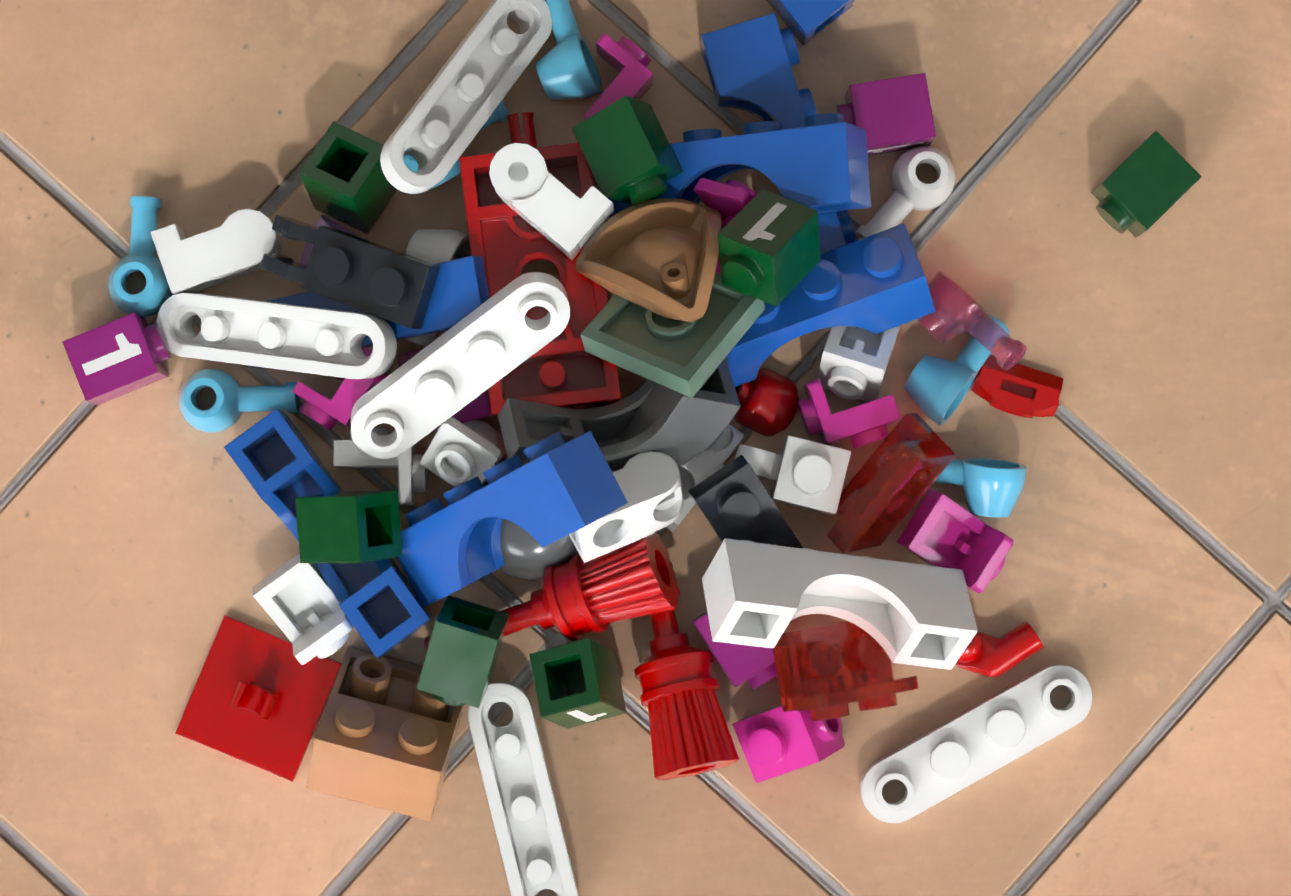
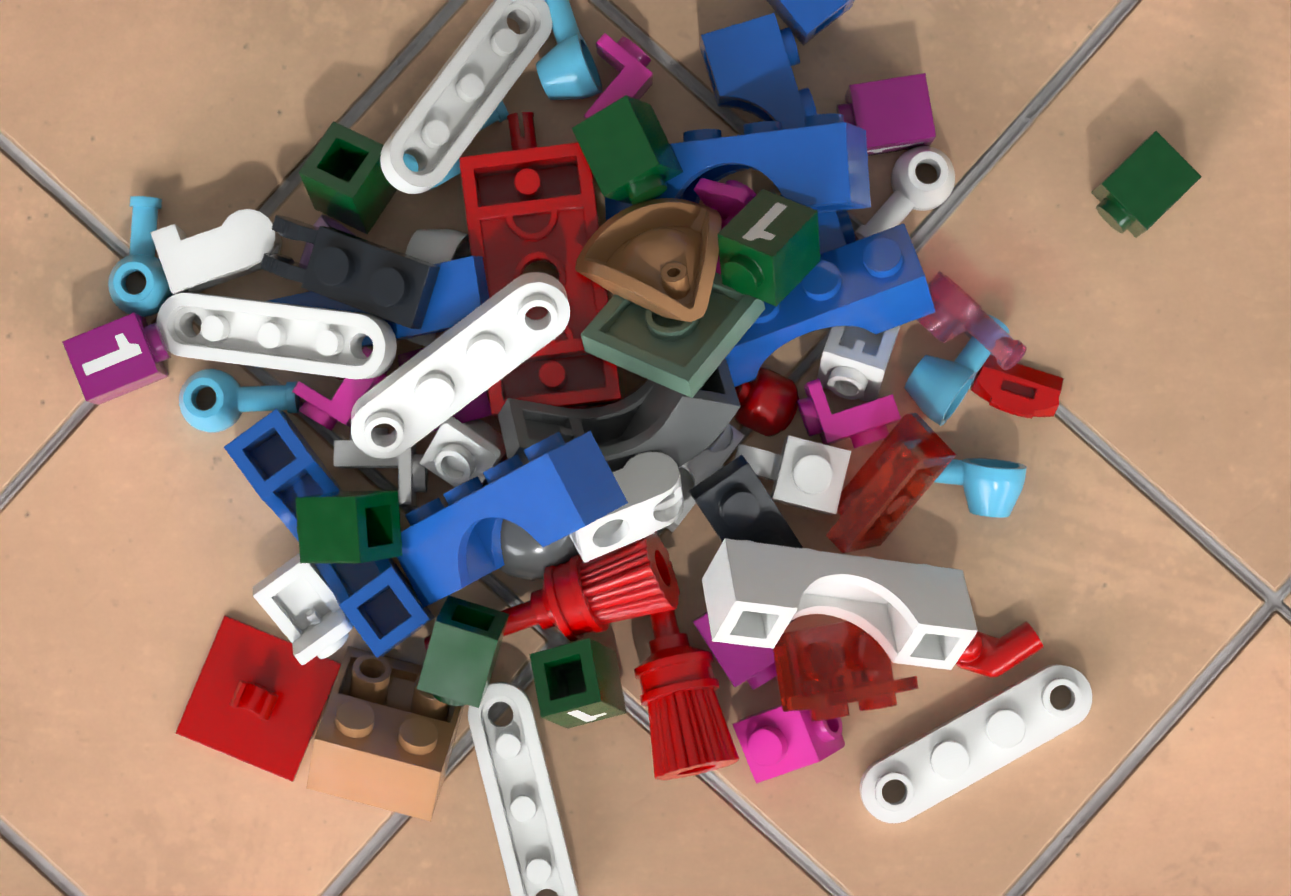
white leg [489,143,614,260] -> none
dark pink bracket [896,488,1014,593] -> none

